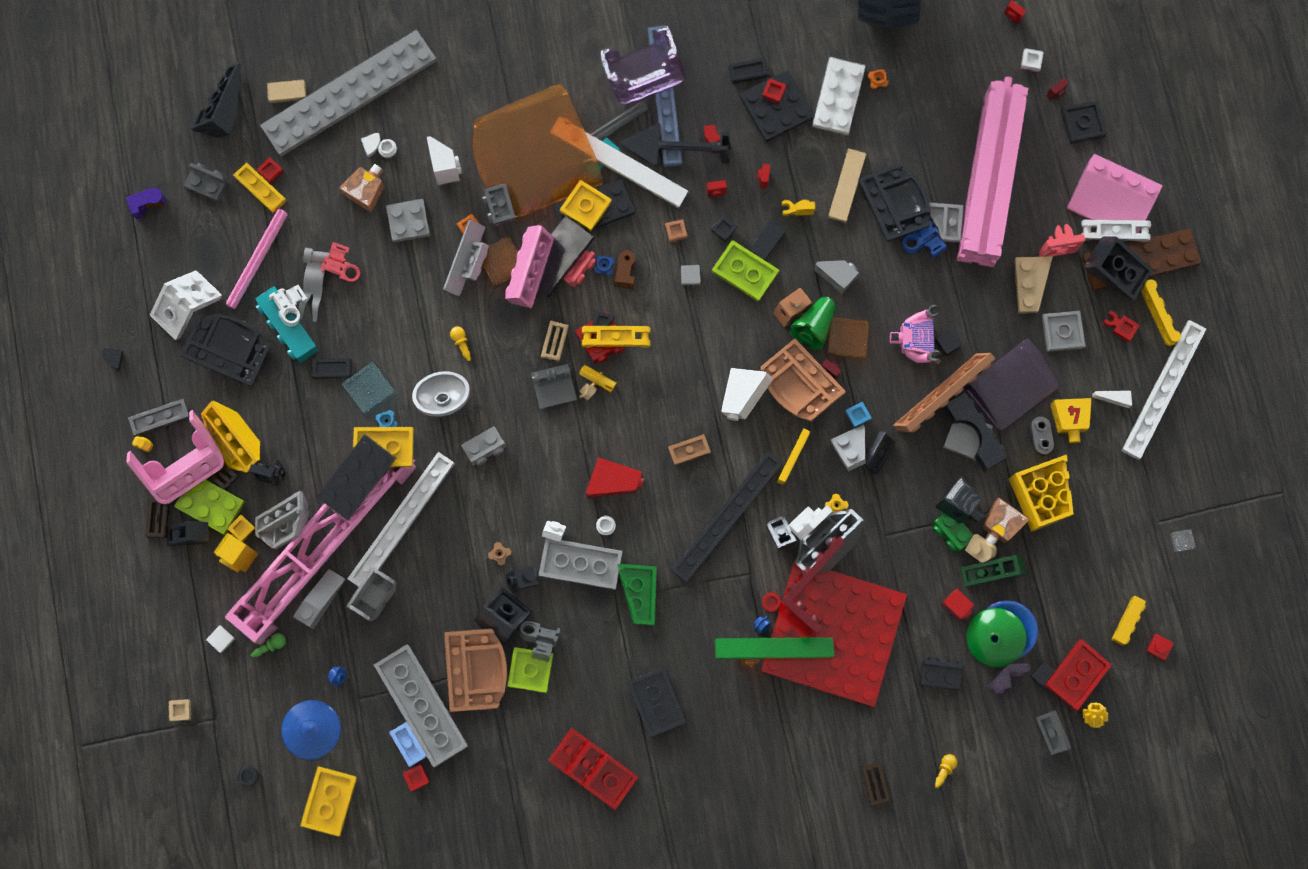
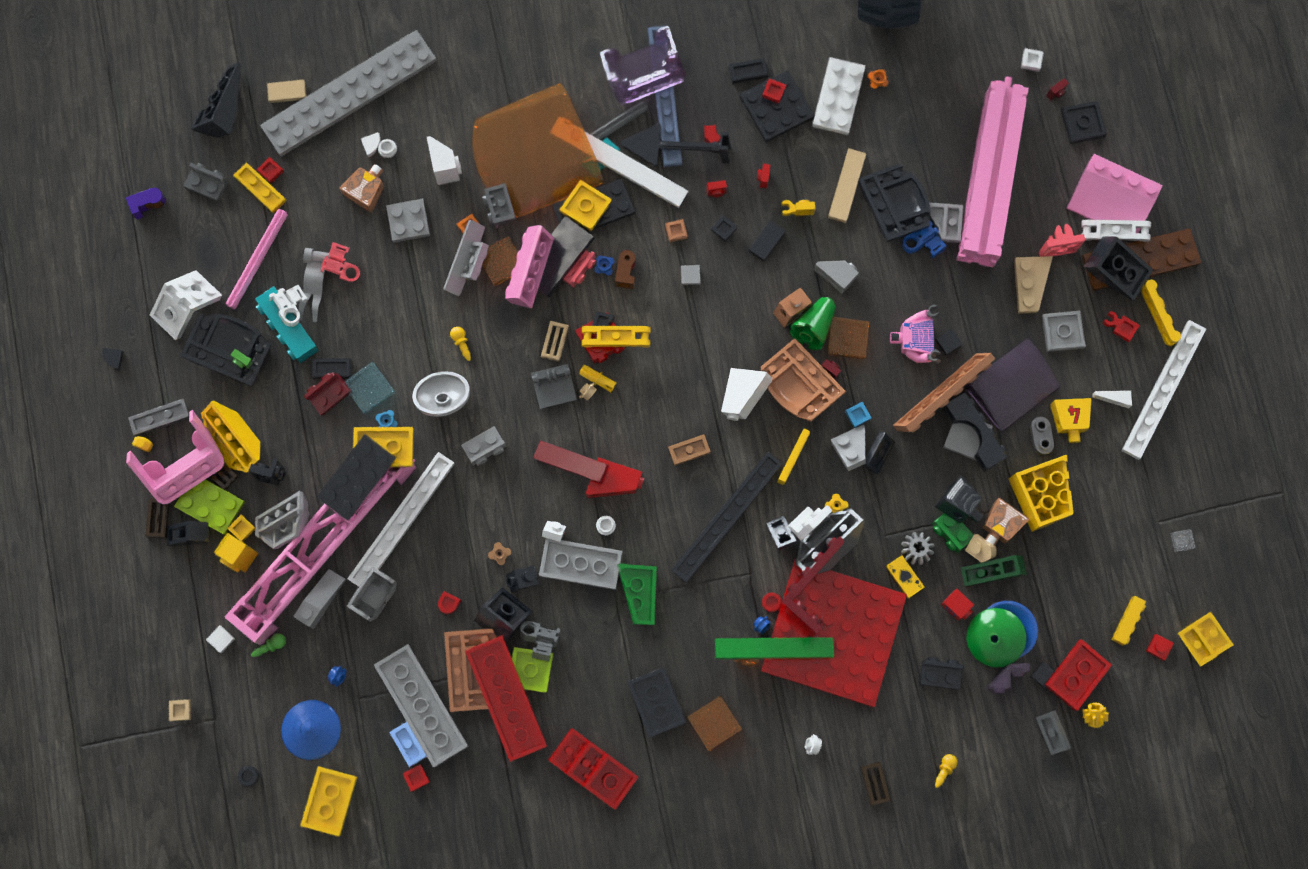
lime plate [712,240,779,302] -> none
red plate [1004,0,1026,23] -> none
none -> bright green plate [231,349,252,369]
none -> dark red bracket [304,372,352,416]
none -> red tile [438,591,461,614]
none -> red plate [465,635,547,762]
none -> dark red tile [533,440,609,484]
none -> clear orange plate [687,696,742,751]
none -> white plate [805,735,822,755]
none -> yellow tile [886,555,924,598]
none -> light grey gear [901,532,934,565]
none -> yellow slope [1178,612,1234,667]

